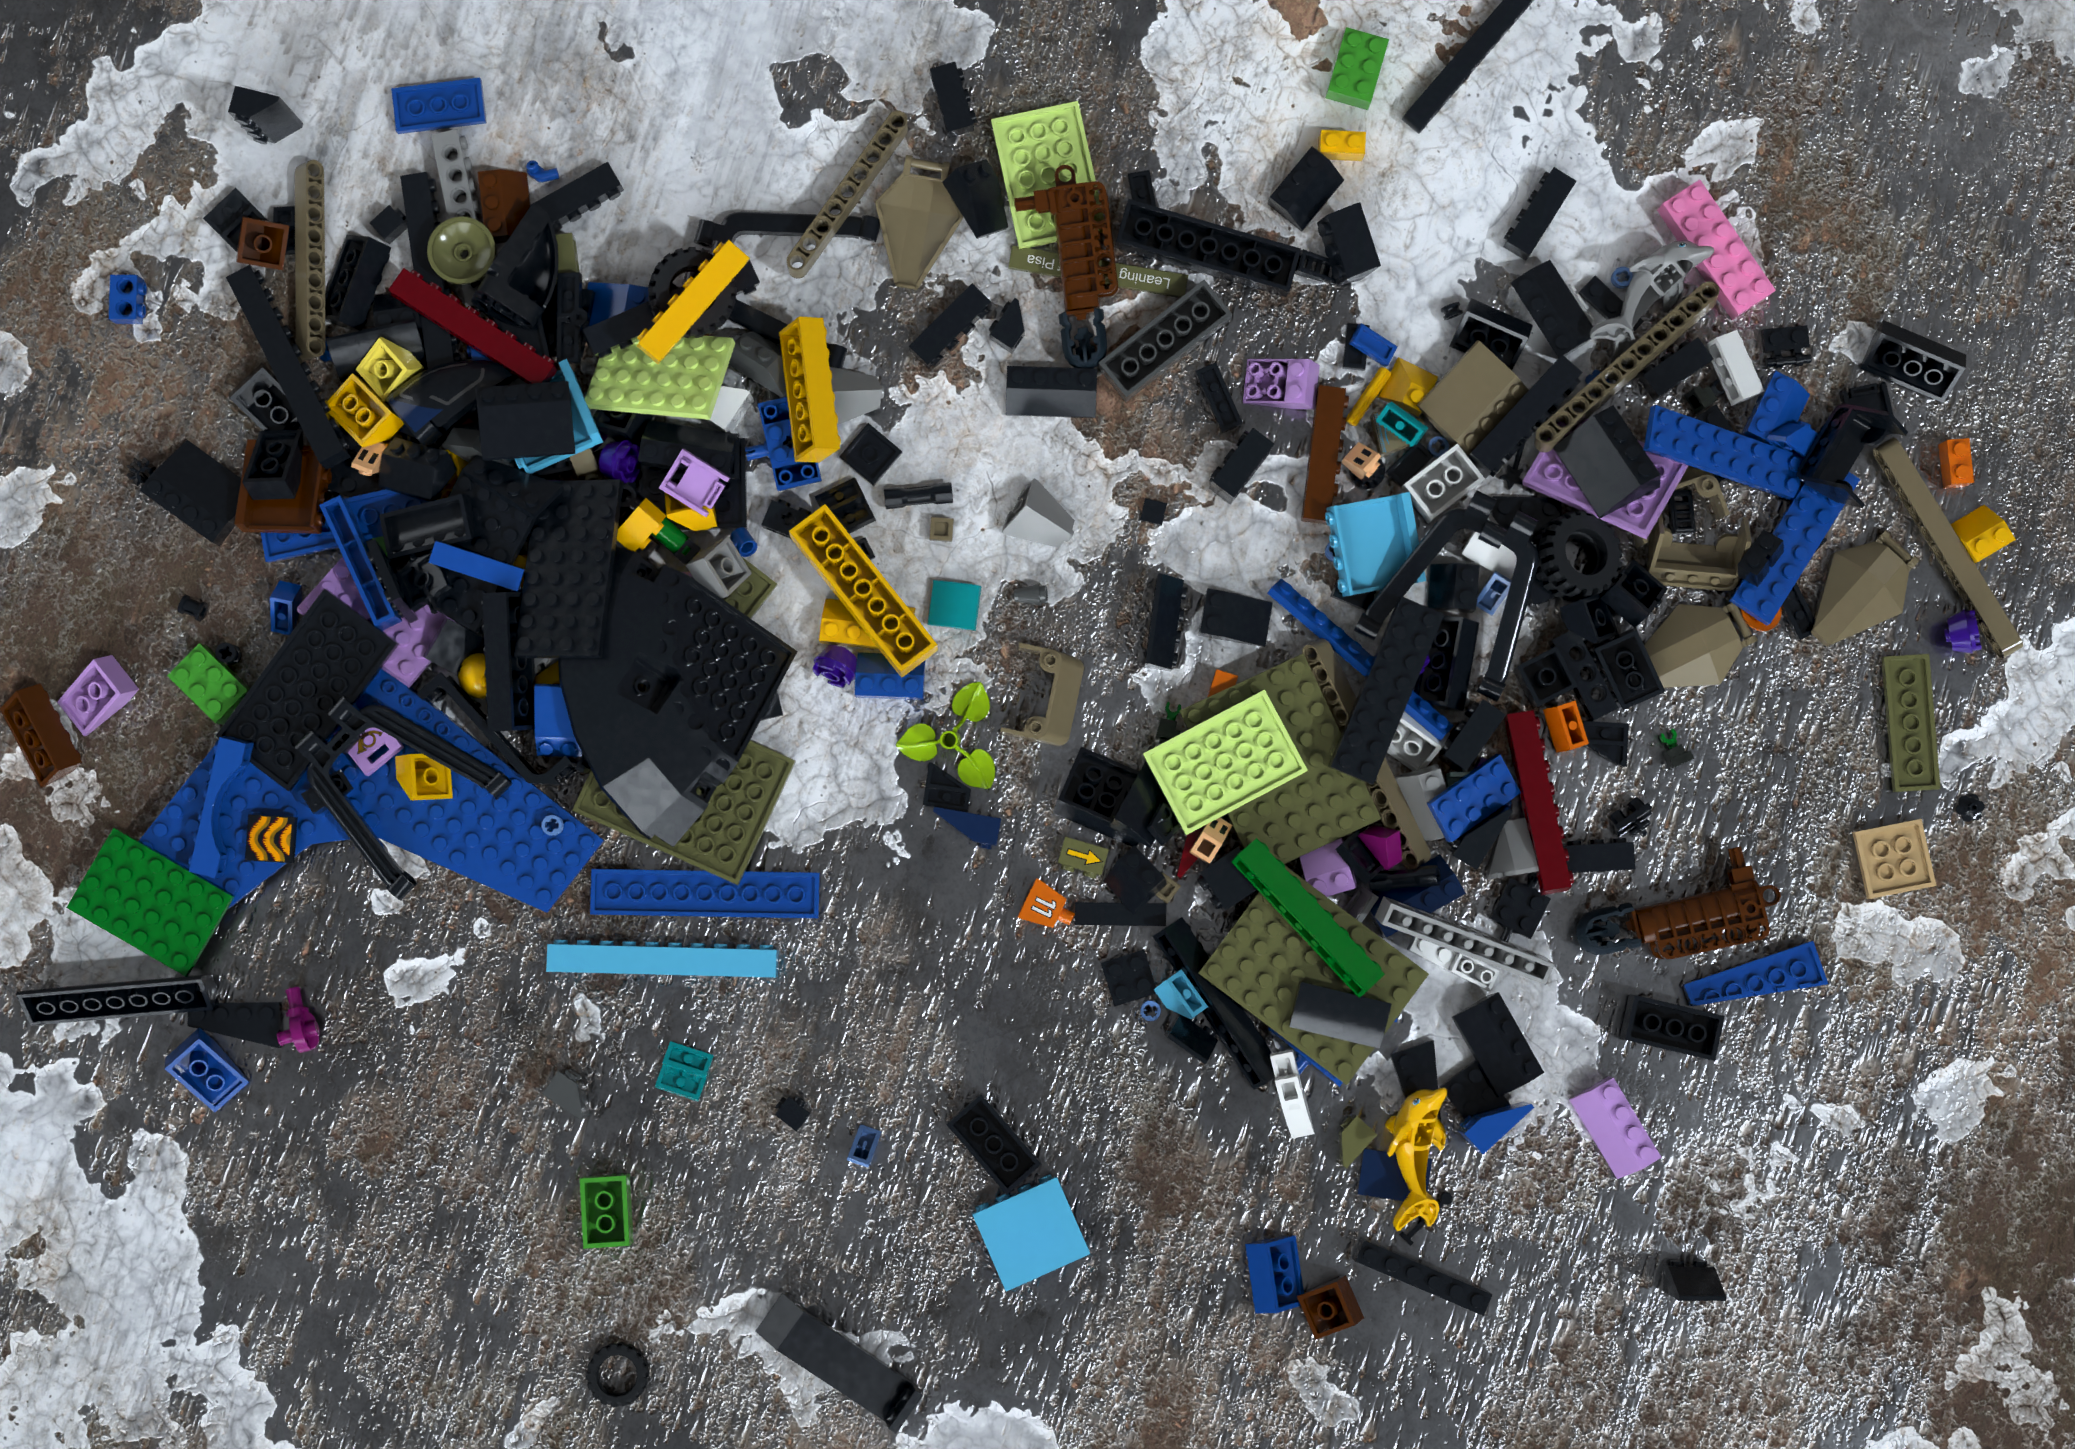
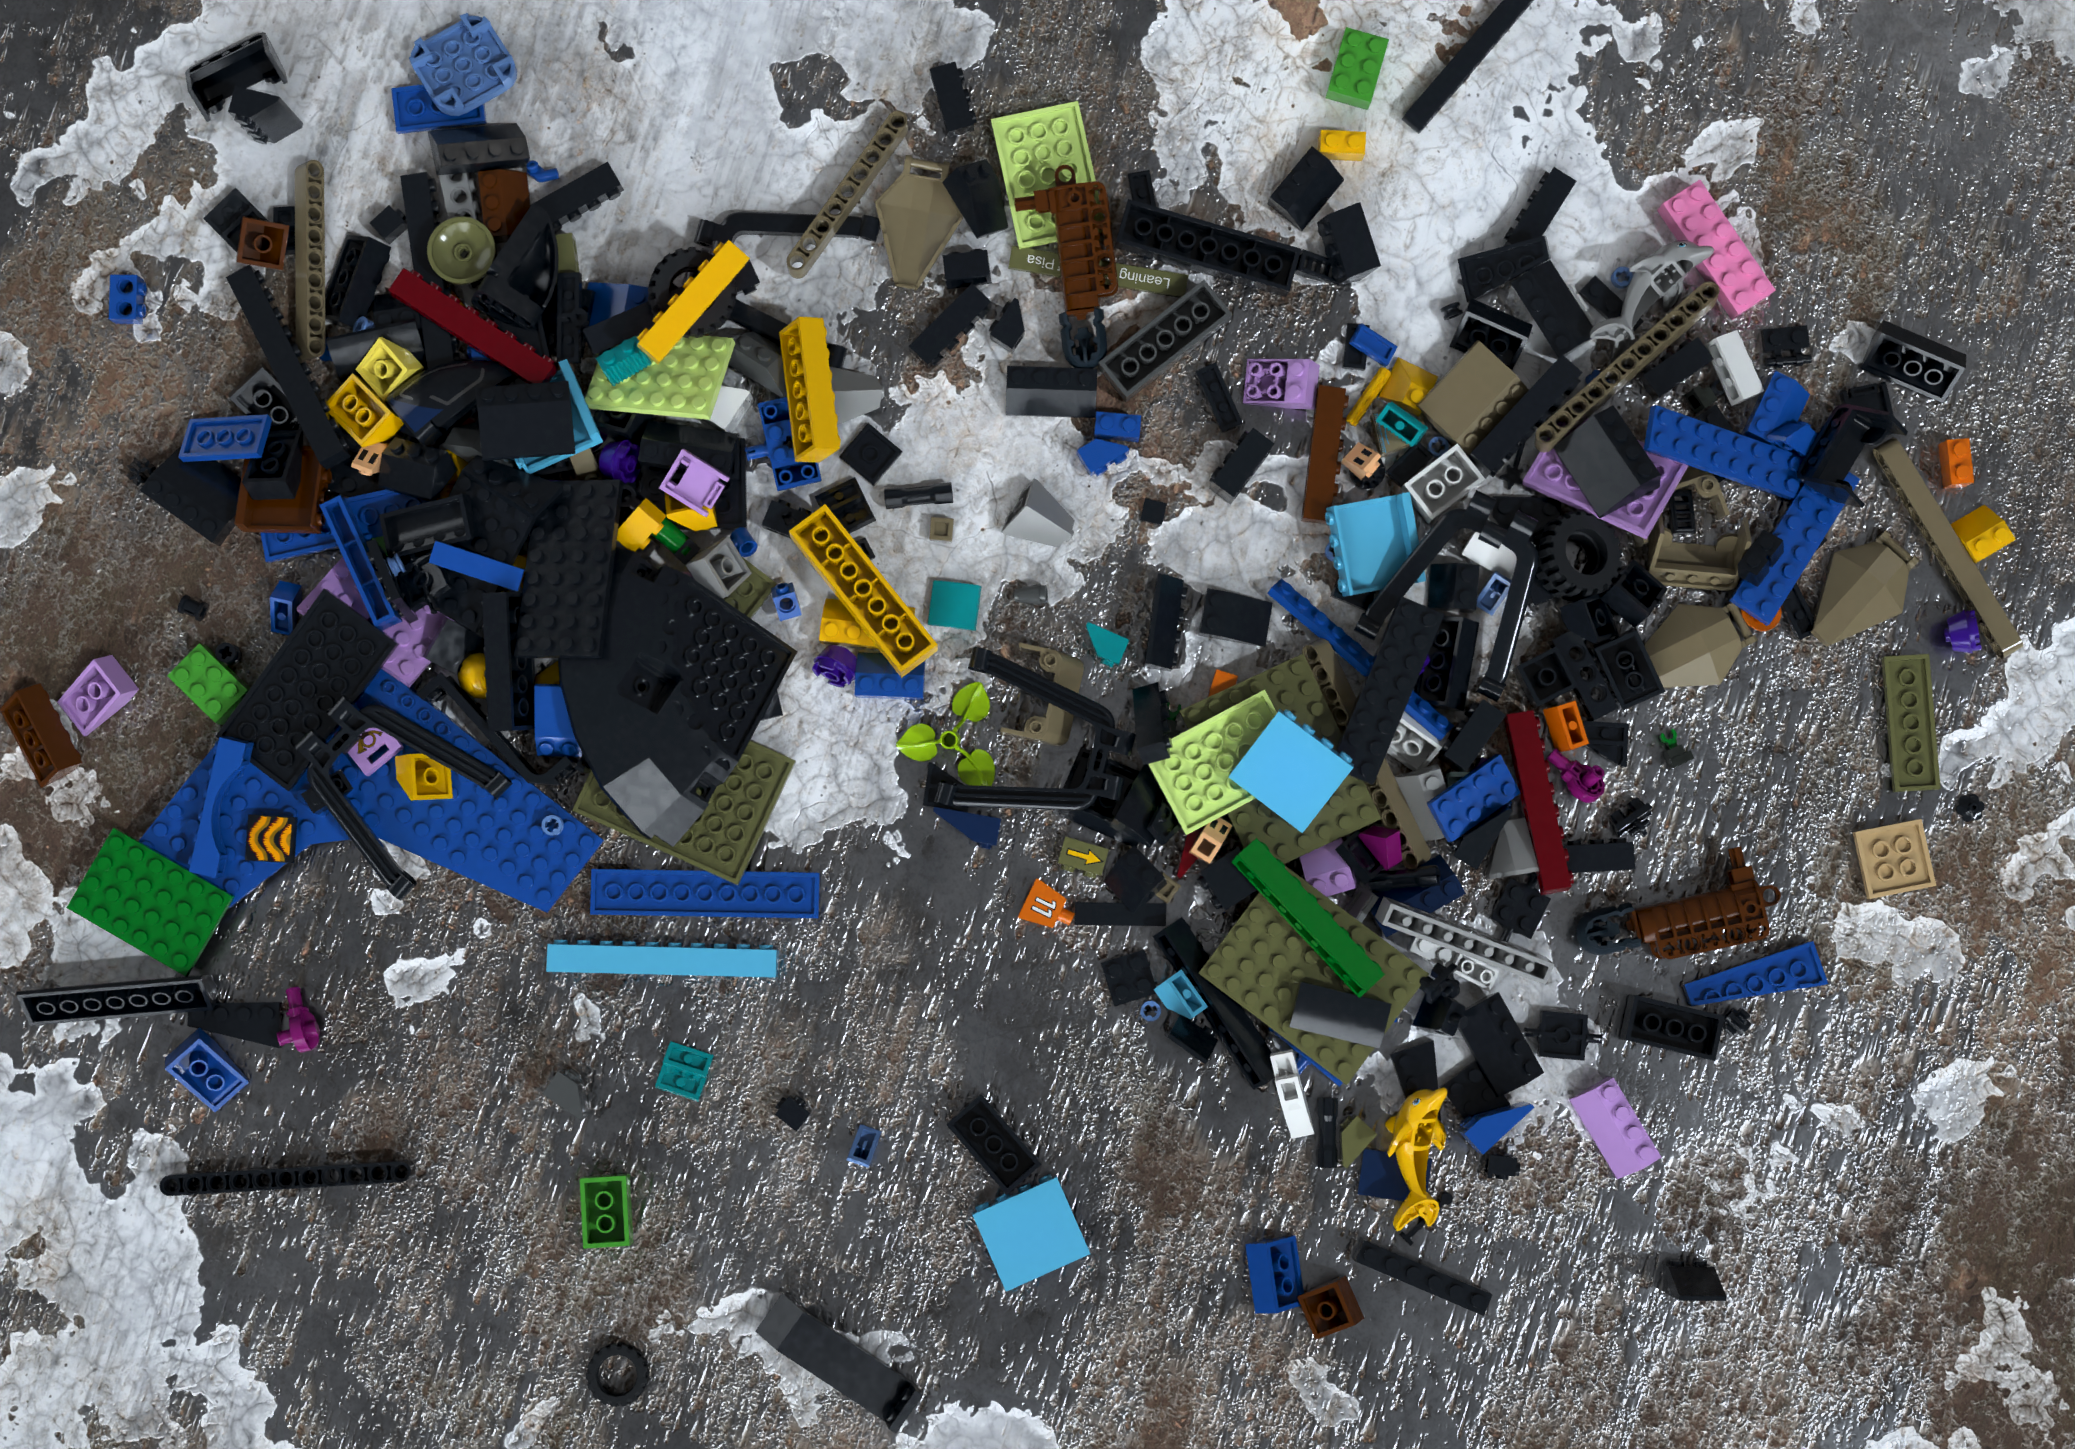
none -> black beam [159,1160,416,1196]
none -> blue plate [178,414,272,462]
none -> black windscreen [185,32,288,122]
none -> medium blue bush [353,316,375,332]
none -> medium blue bush [386,553,406,576]
none -> medium blue tile [409,13,517,116]
none -> black slope [428,123,530,175]
none -> teal brick [596,336,652,386]
none -> blue brick [771,582,802,621]
none -> black piece [934,647,1136,811]
none -> black brick [942,249,992,289]
none -> blue slope [1077,439,1129,477]
none -> teal slope [1086,622,1129,668]
none -> blue brick [1094,411,1141,442]
none -> black brick [1133,682,1173,765]
none -> medium azure panel [1228,709,1354,833]
none -> black axle [1317,1097,1338,1168]
none -> black torso [1412,993,1468,1036]
none -> black hips [1419,963,1460,1004]
none -> black wing [1458,235,1551,303]
none -> black brick [1484,1153,1520,1180]
none -> black plate [1523,1011,1603,1061]
none -> magenta pin [1546,748,1605,803]
none -> black gear [1723,1008,1751,1036]

